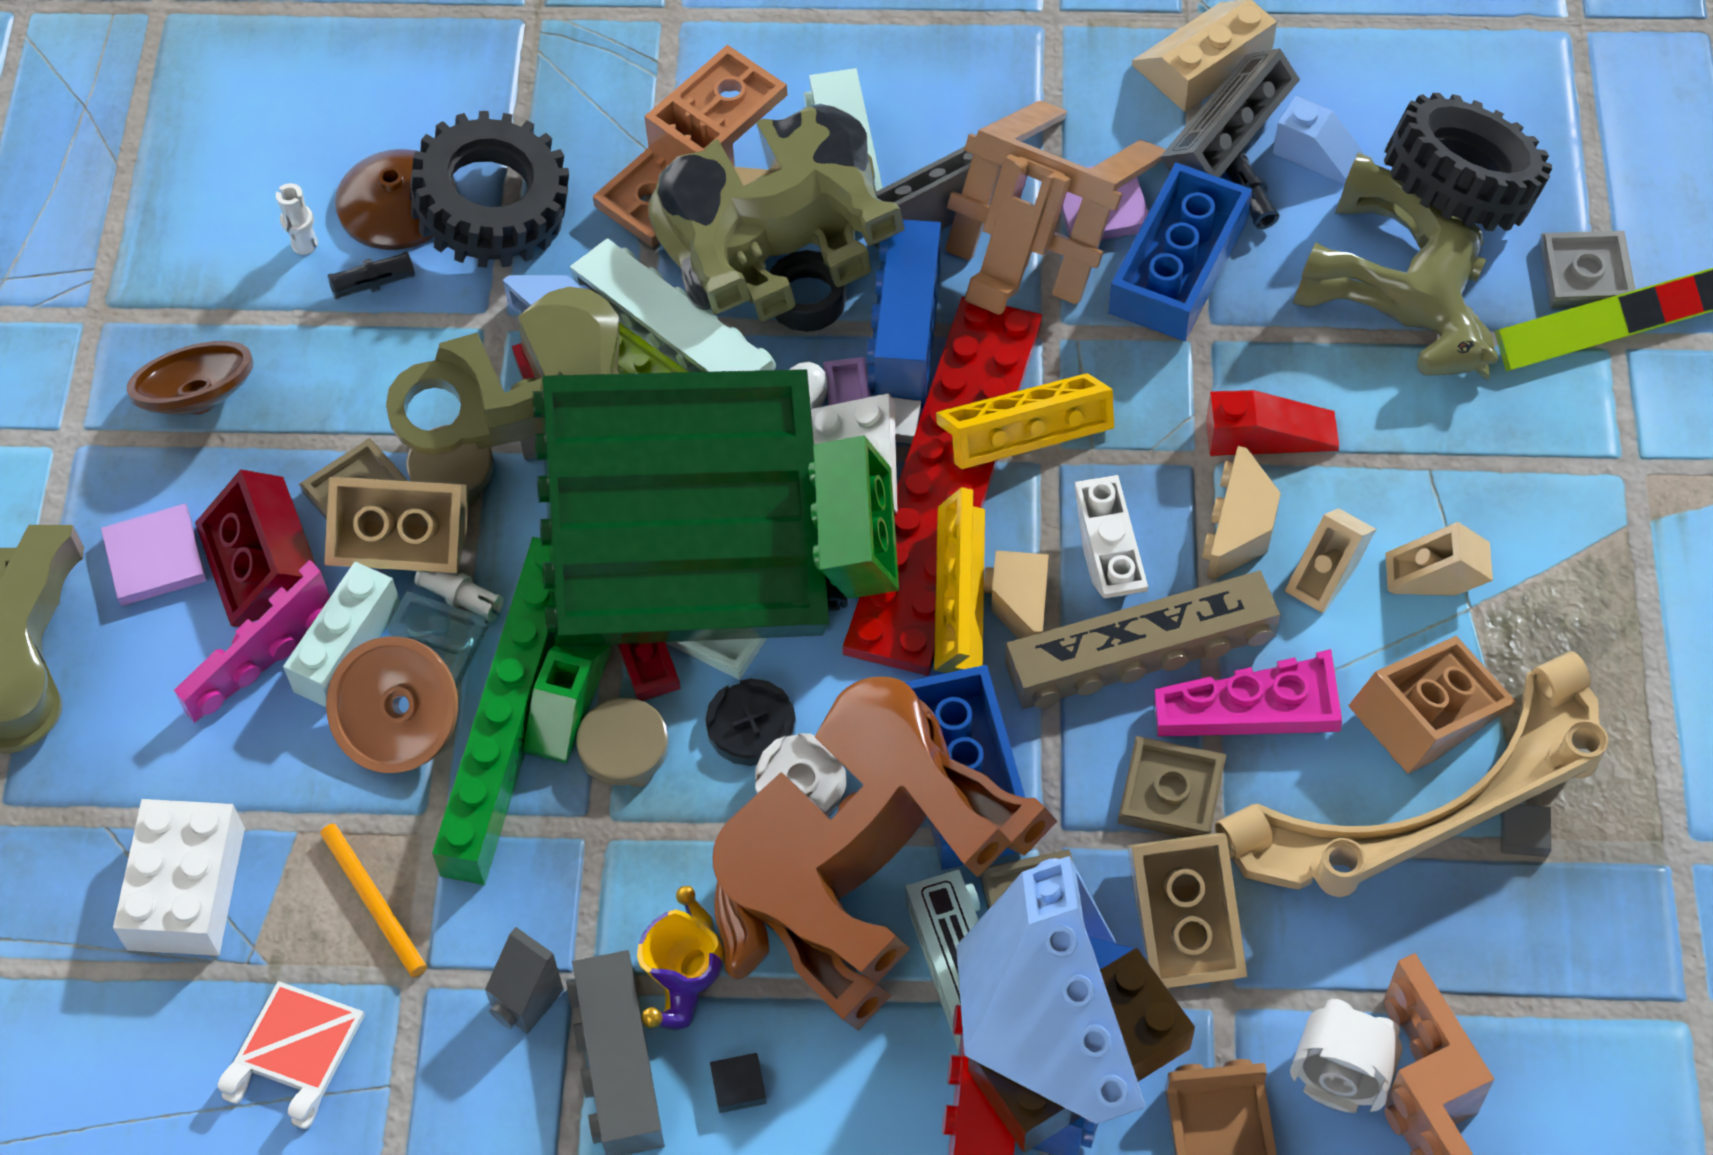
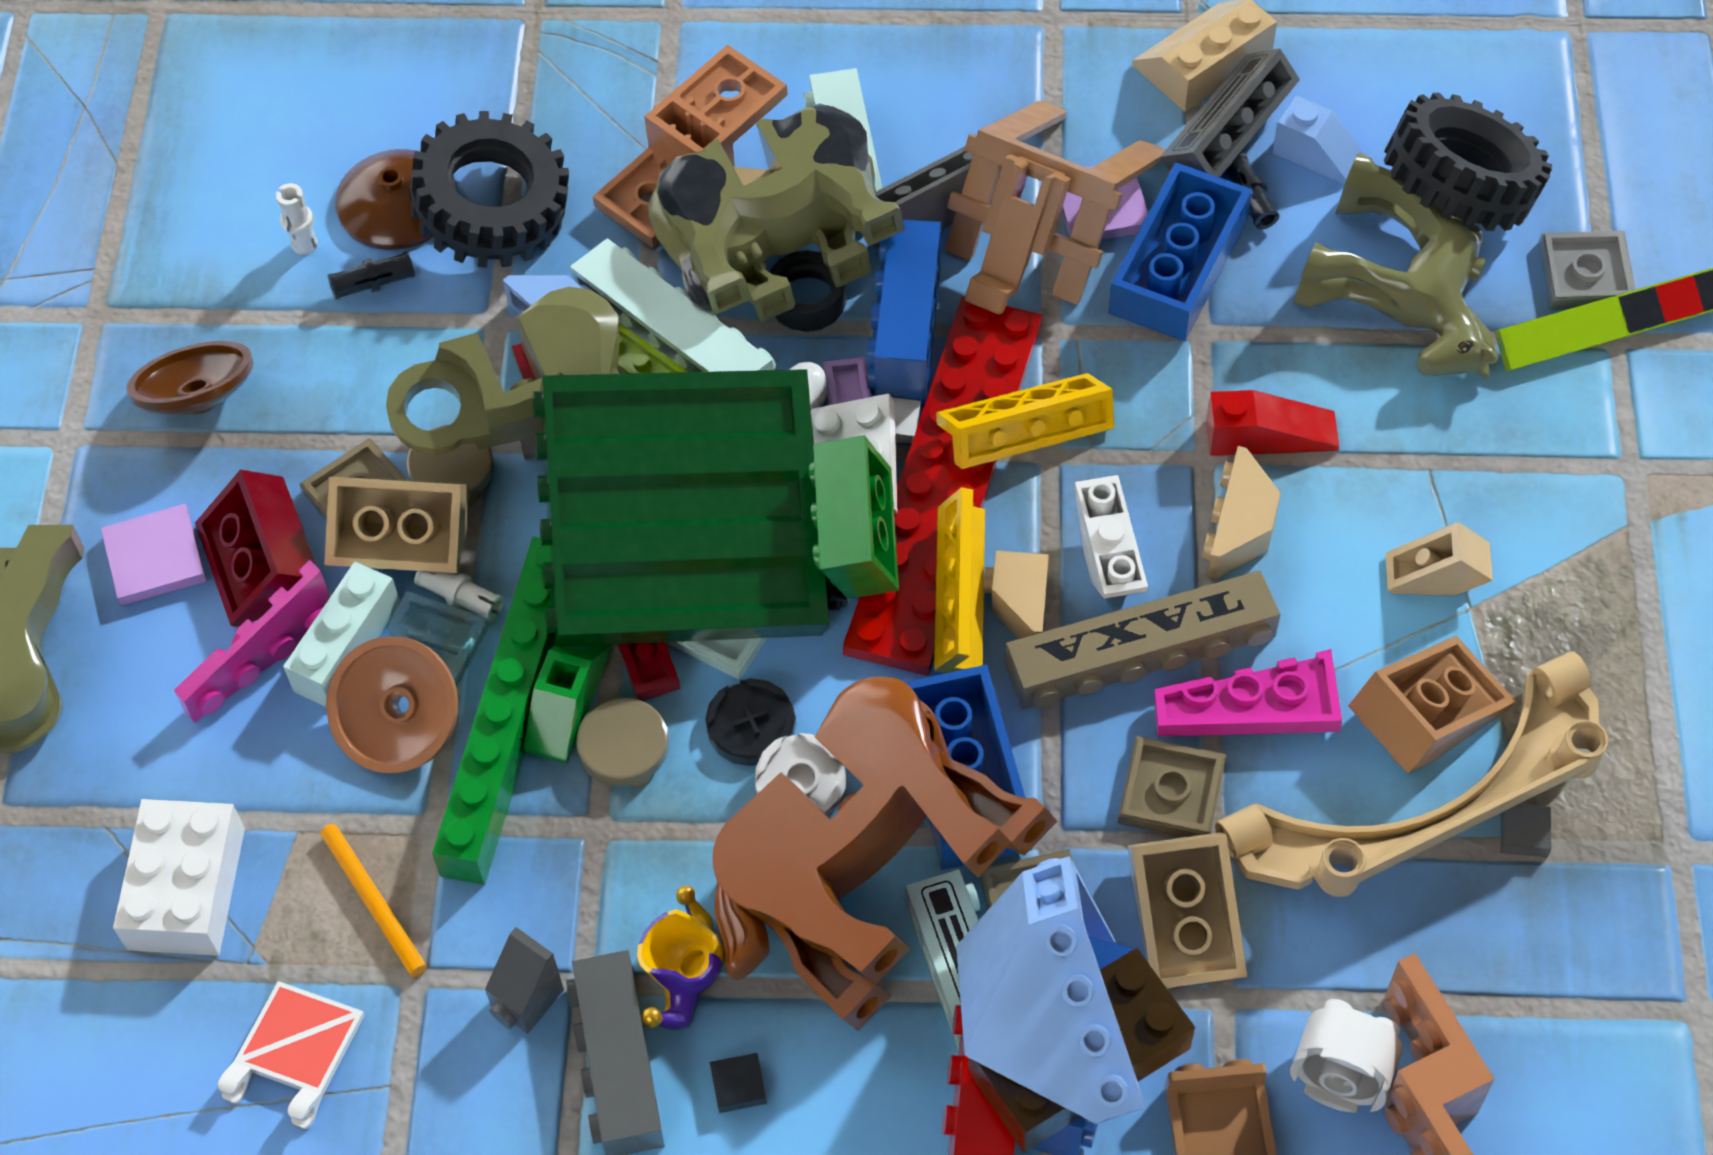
tan slope [1285,508,1377,613] -> none

